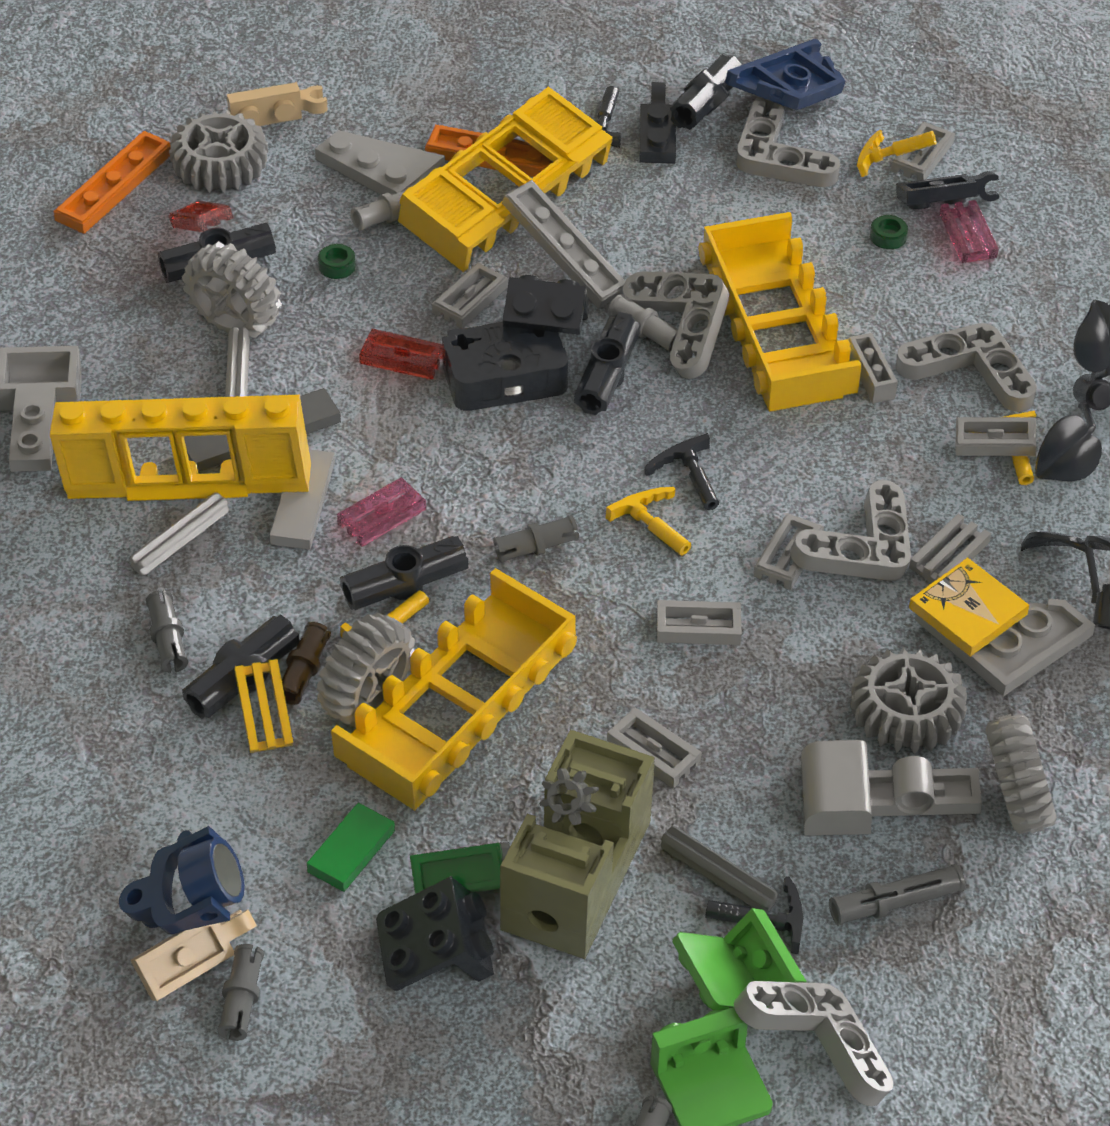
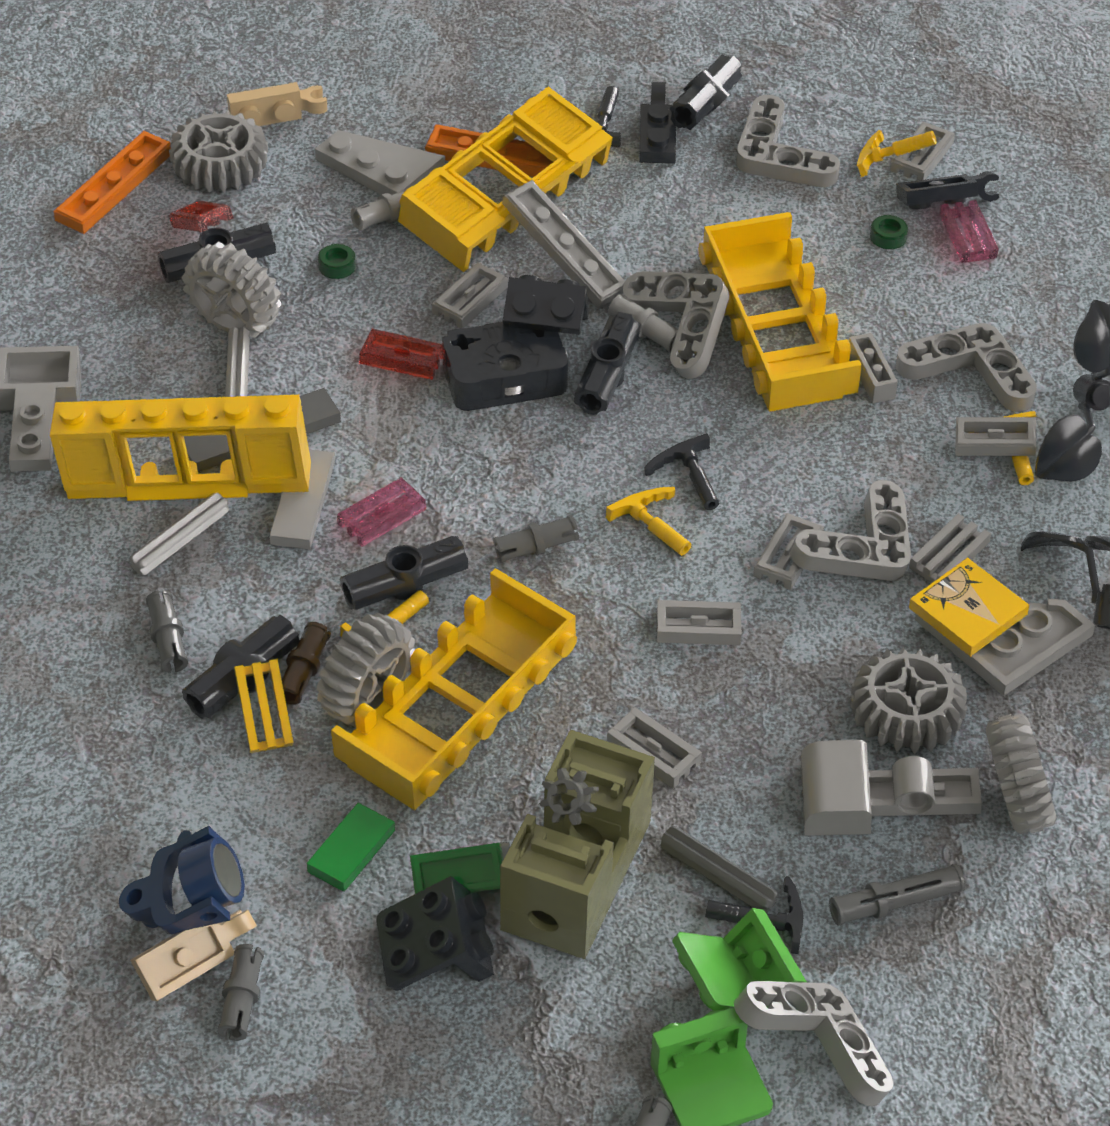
dark blue wing [724,38,846,111] -> none

